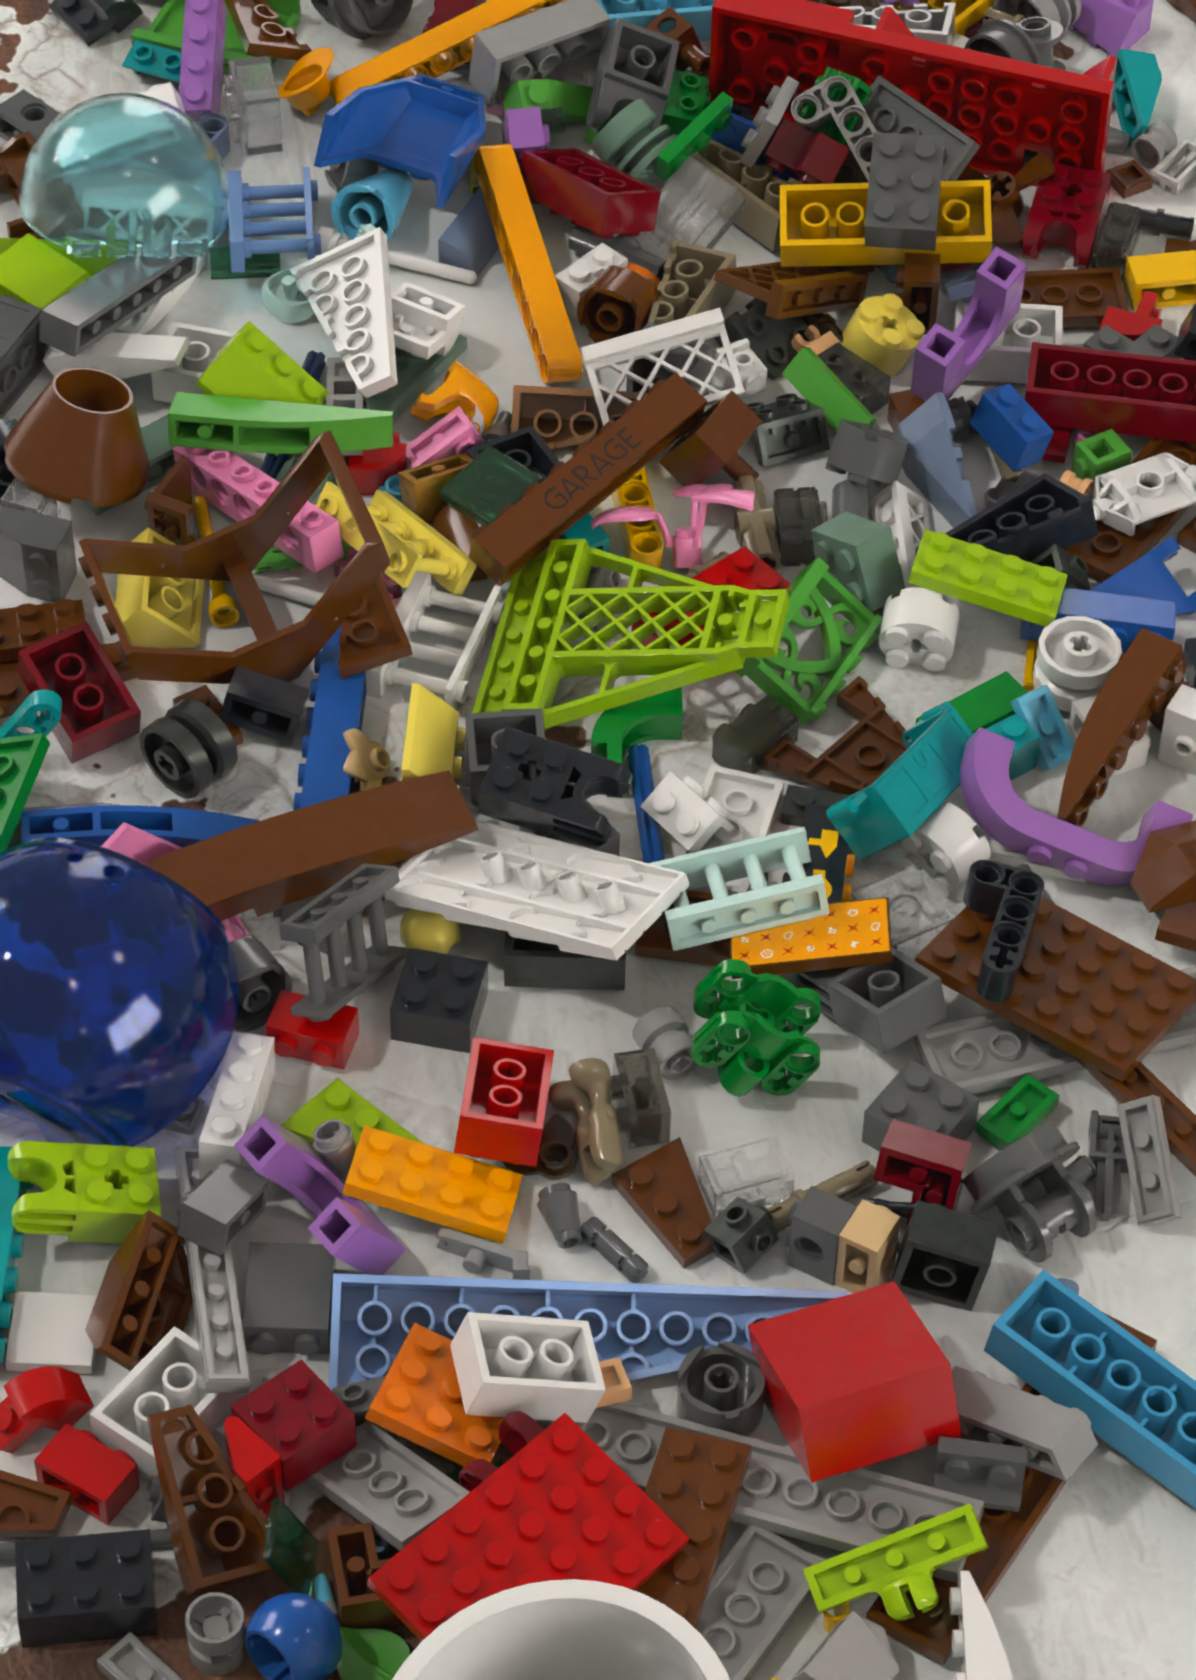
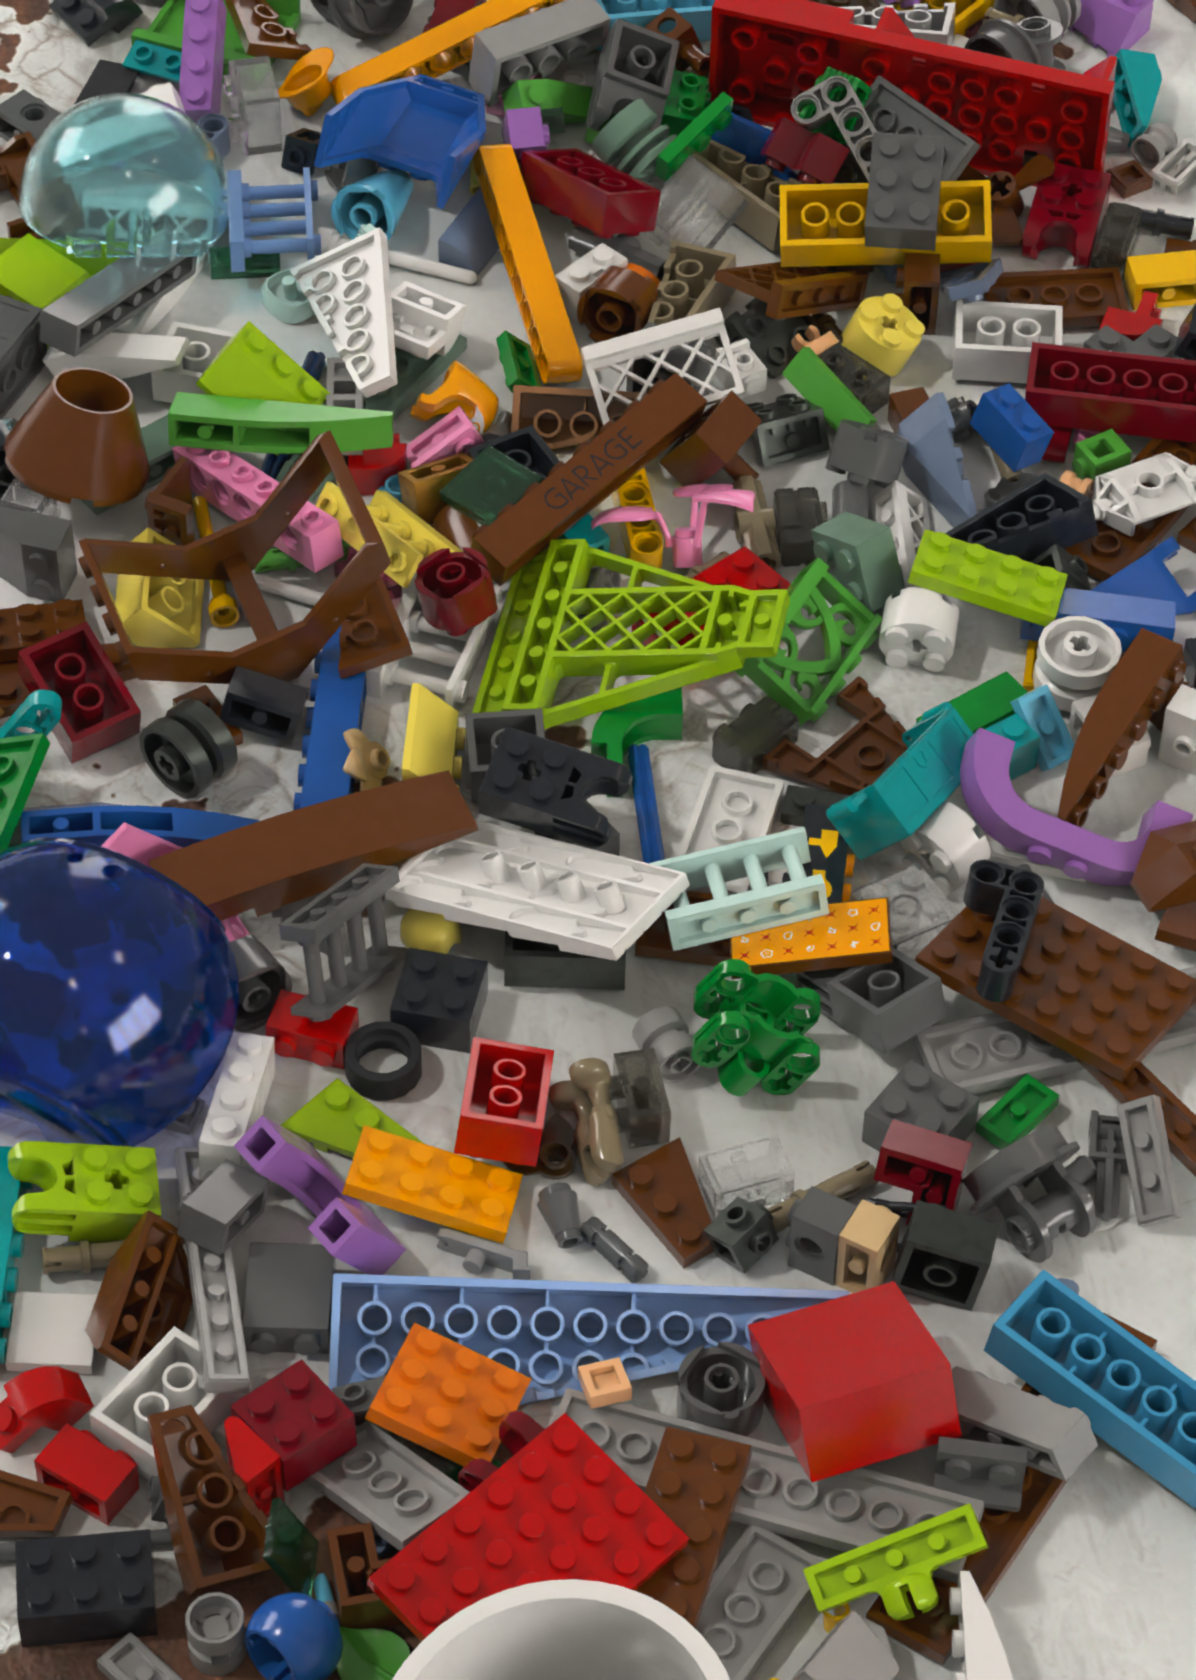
light grey cone [313,1119,356,1181] -> none
white brick [450,1312,606,1423] -> none
white bracket [640,771,735,853] -> none
light grey plate [740,76,800,168] -> none
medium lavender arch [910,246,1027,402] -> none
none -> dark tan pin [41,1239,125,1275]
none -> black piece [74,59,139,115]
none -> black bracket [281,128,321,175]
none -> black tyre [345,1022,422,1100]
none -> dark red brick [414,547,498,637]
none -> green plate [496,330,541,393]

